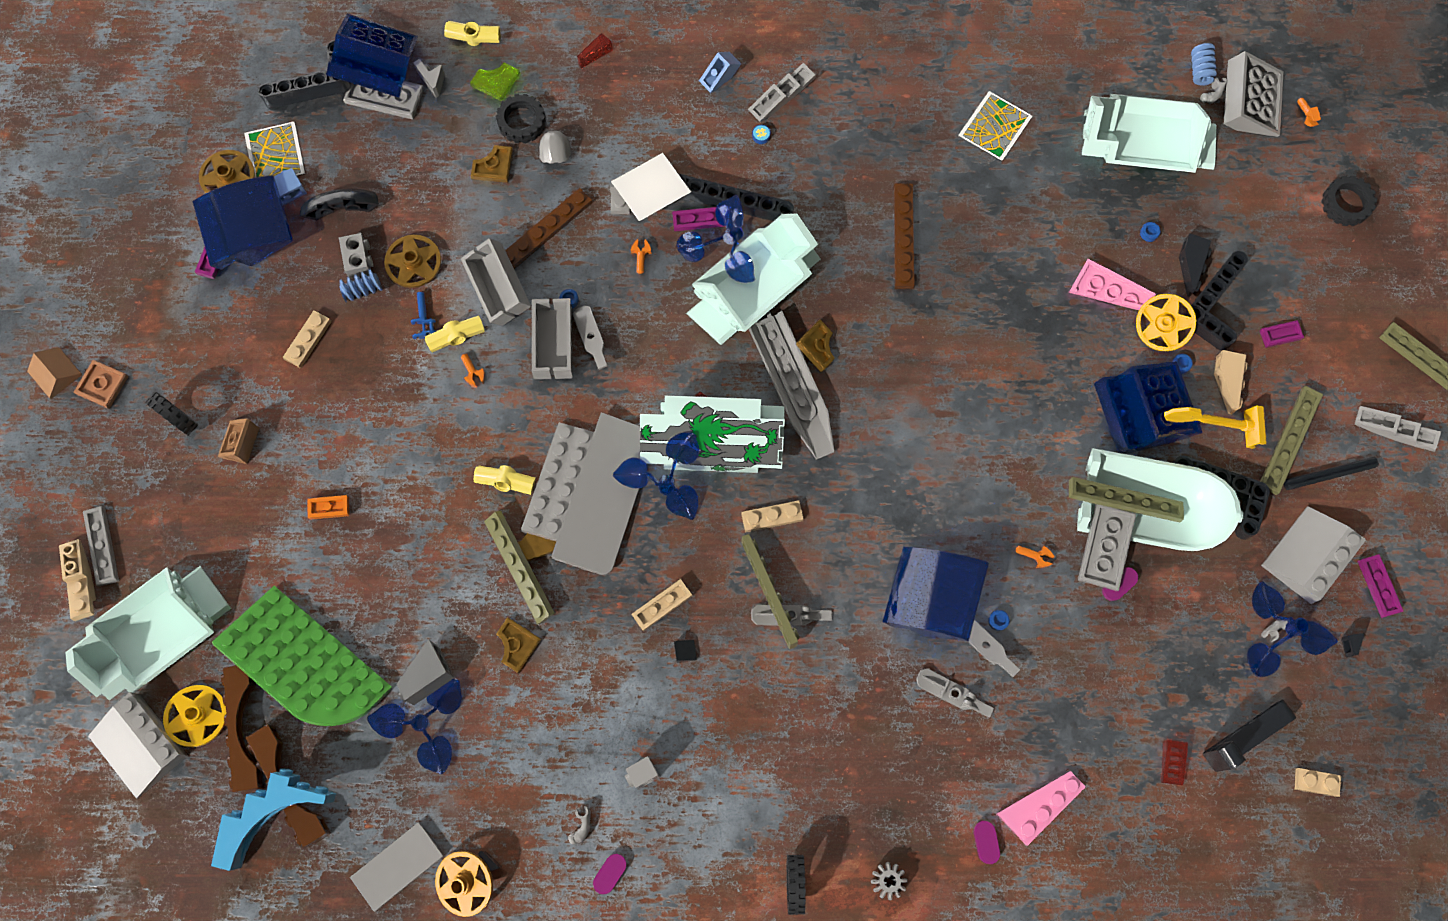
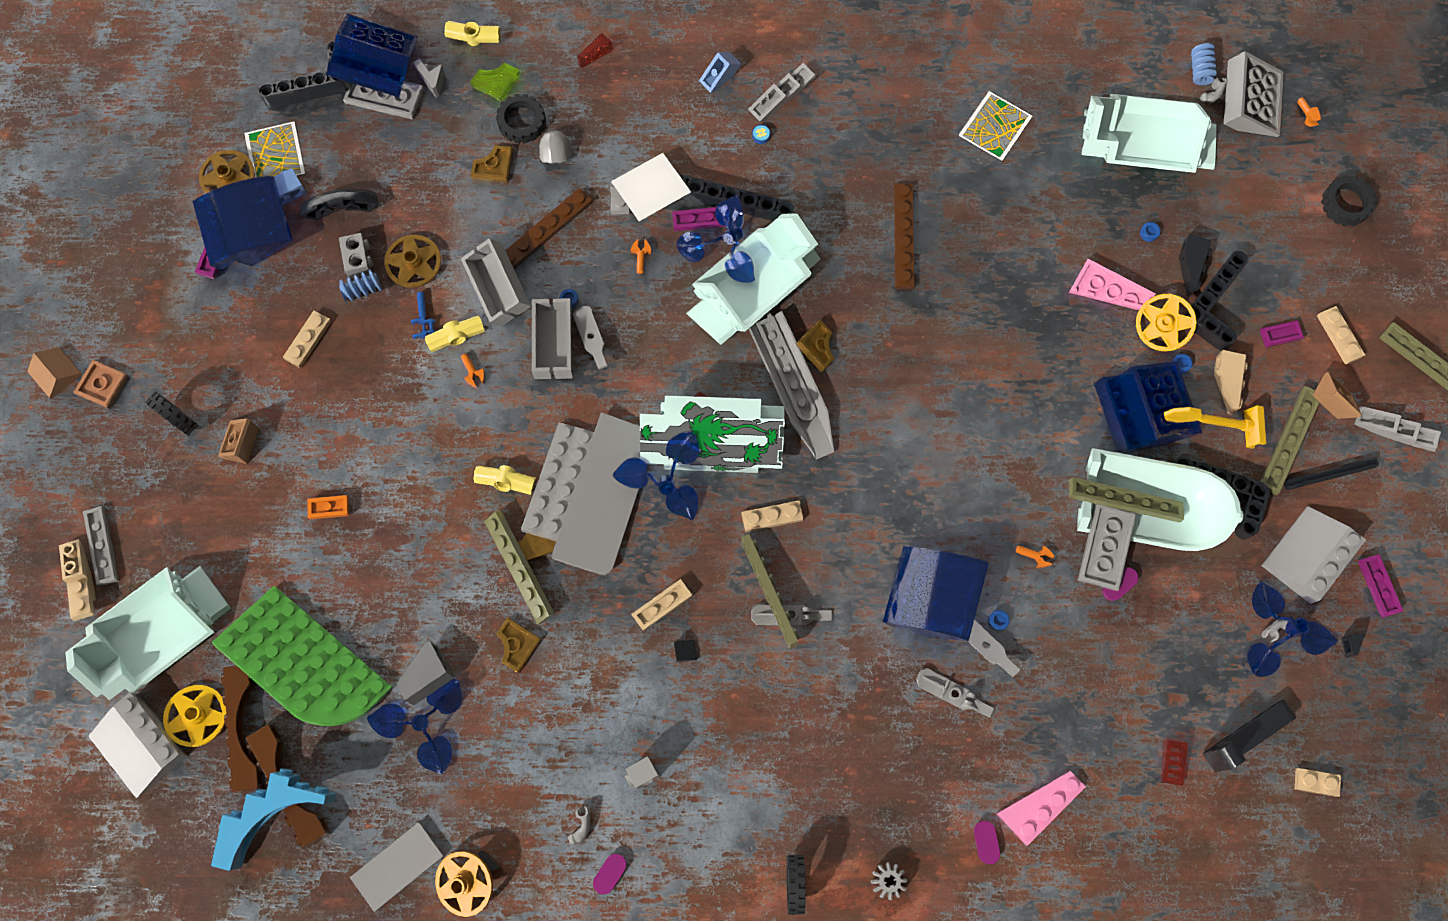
none -> medium nougat slope [1313,372,1362,419]
none -> tan plate [1317,306,1365,365]

